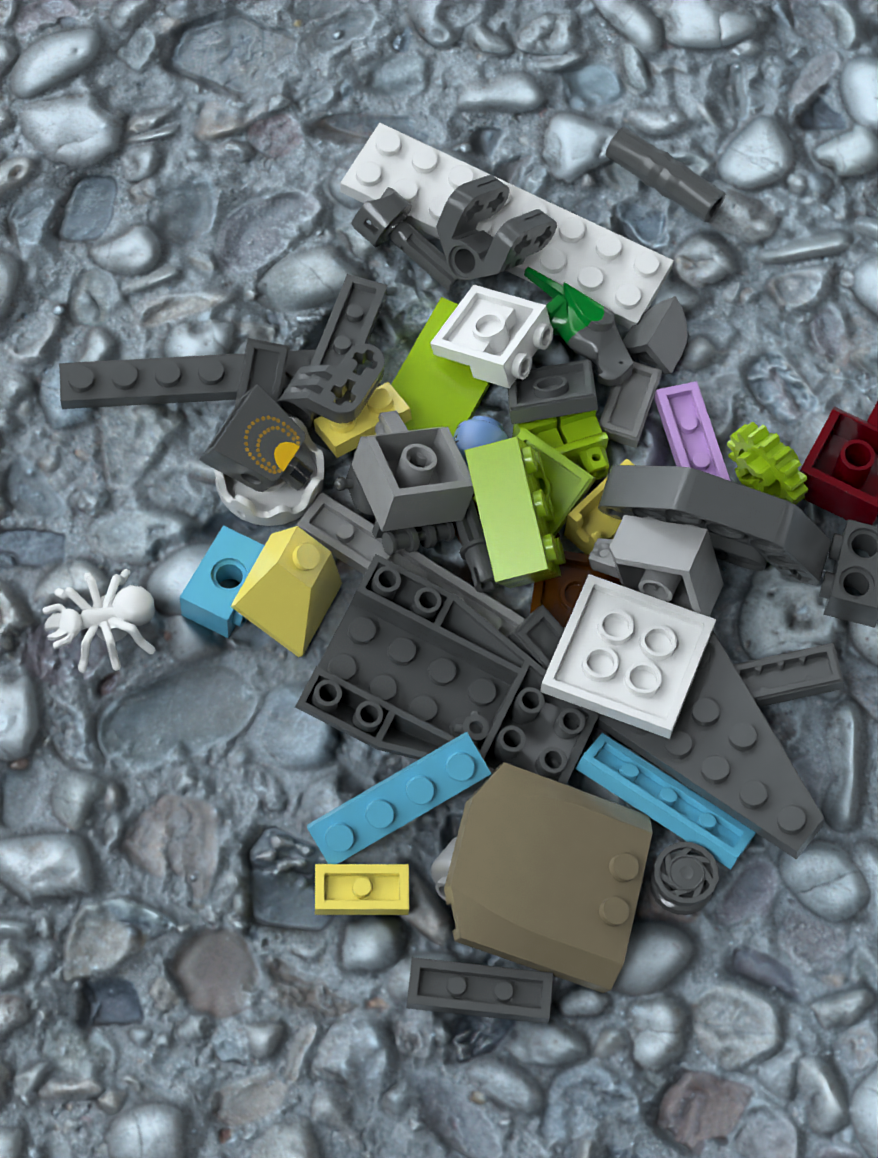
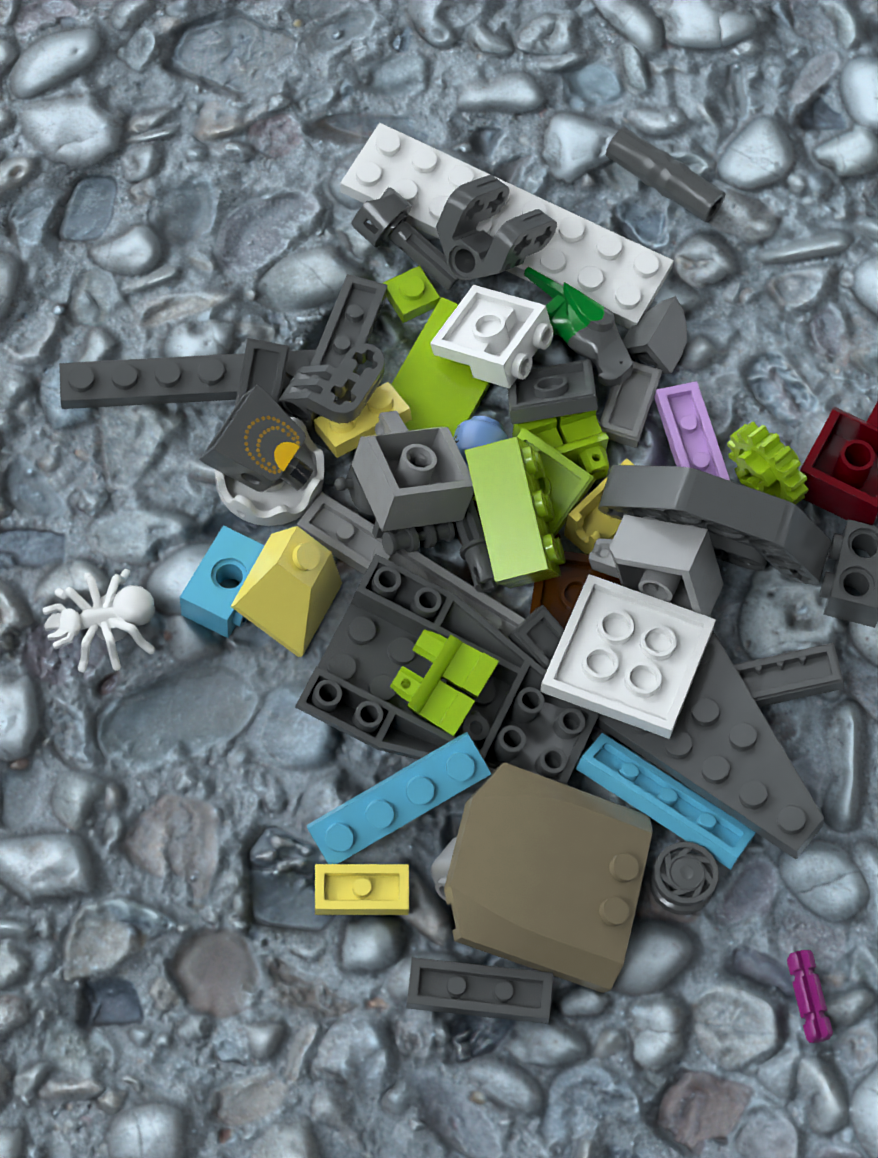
none -> lime plate [383,266,440,323]
none -> lime hips [390,629,499,737]
none -> magenta axle [787,950,833,1043]

